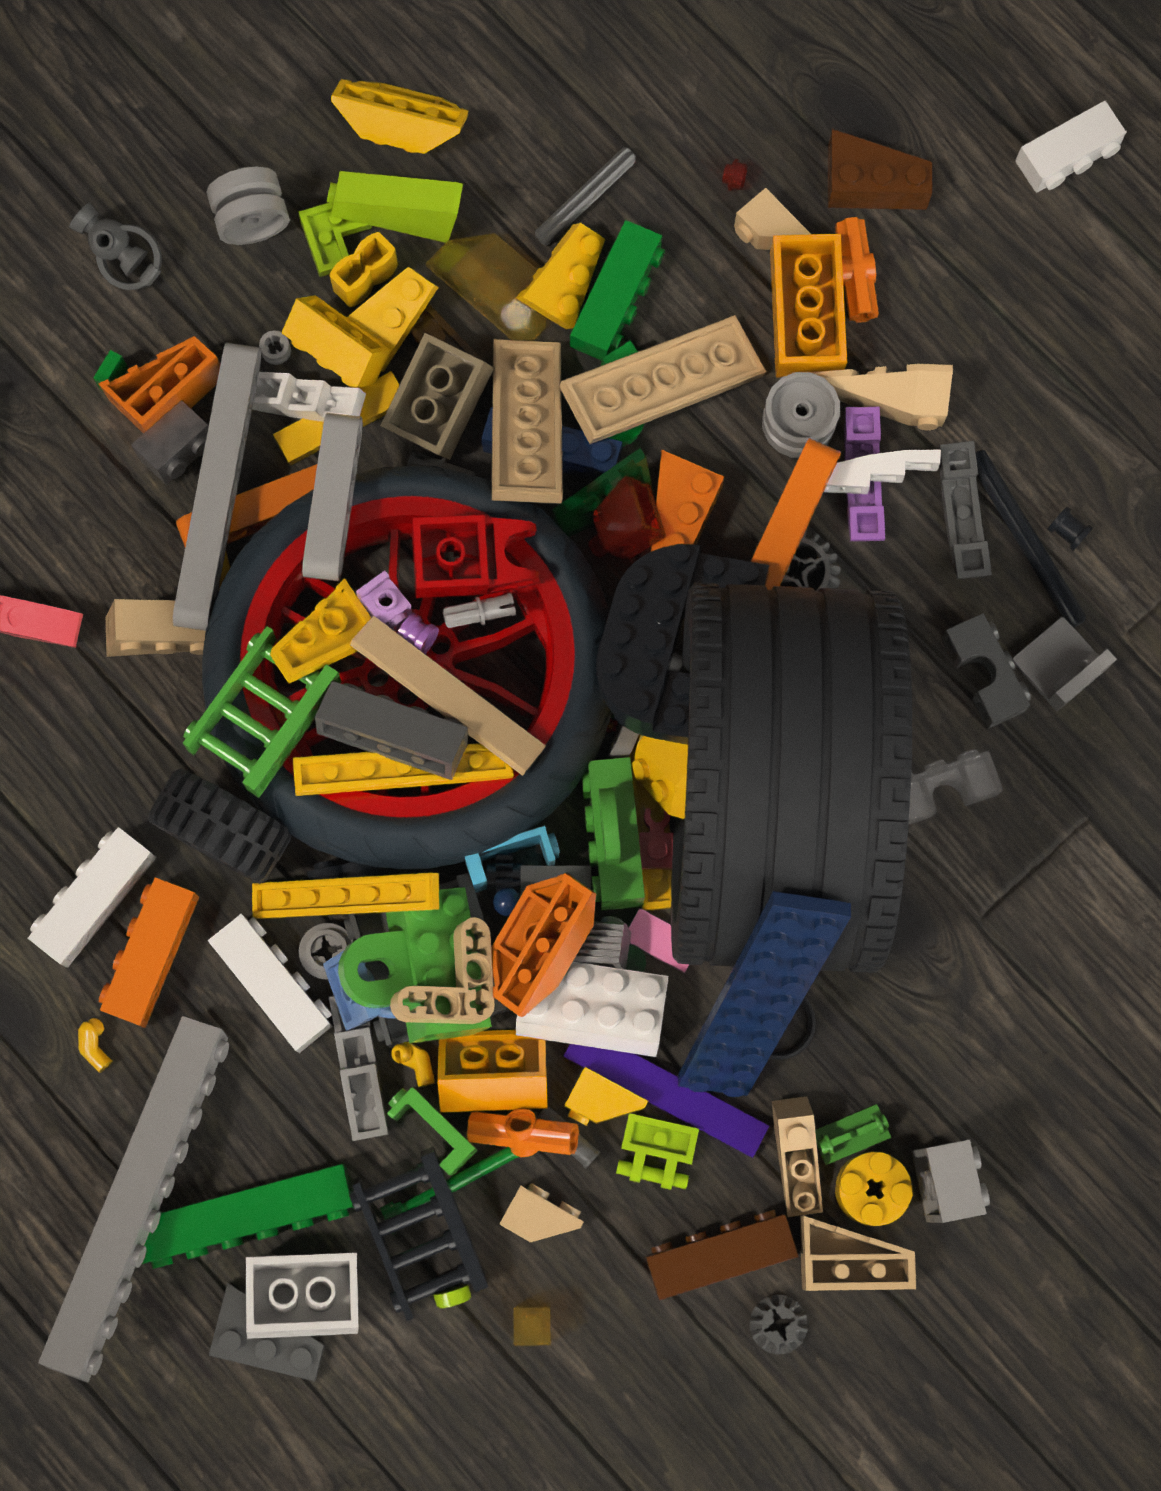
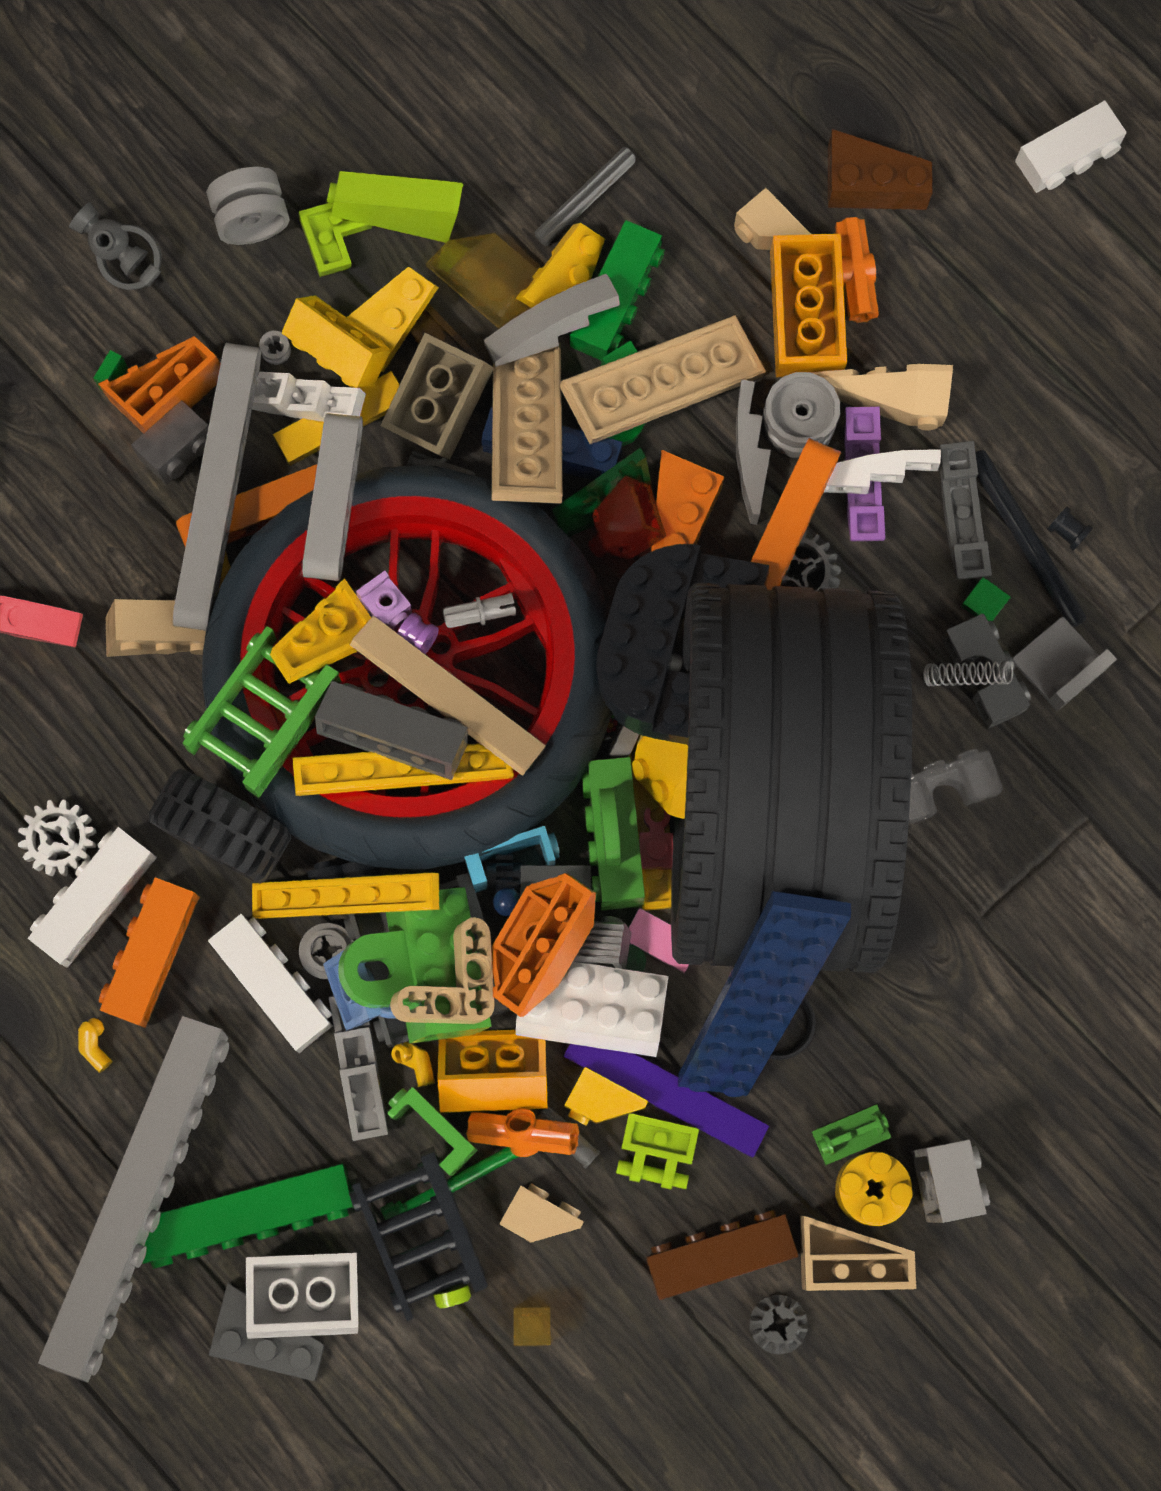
yellow brick [330,232,398,307] -> none
yellow wedge [331,79,469,154] -> none
red brick [412,515,540,598] -> none
clear red plate [722,159,748,192] -> none
tan slope [772,1096,823,1217] -> none
none -> white gear [18,800,97,877]
none -> light grey slope [484,274,620,367]
none -> light grey slope [736,380,771,525]
none -> light grey piece [923,661,1013,686]
none -> green tile [961,577,1010,621]

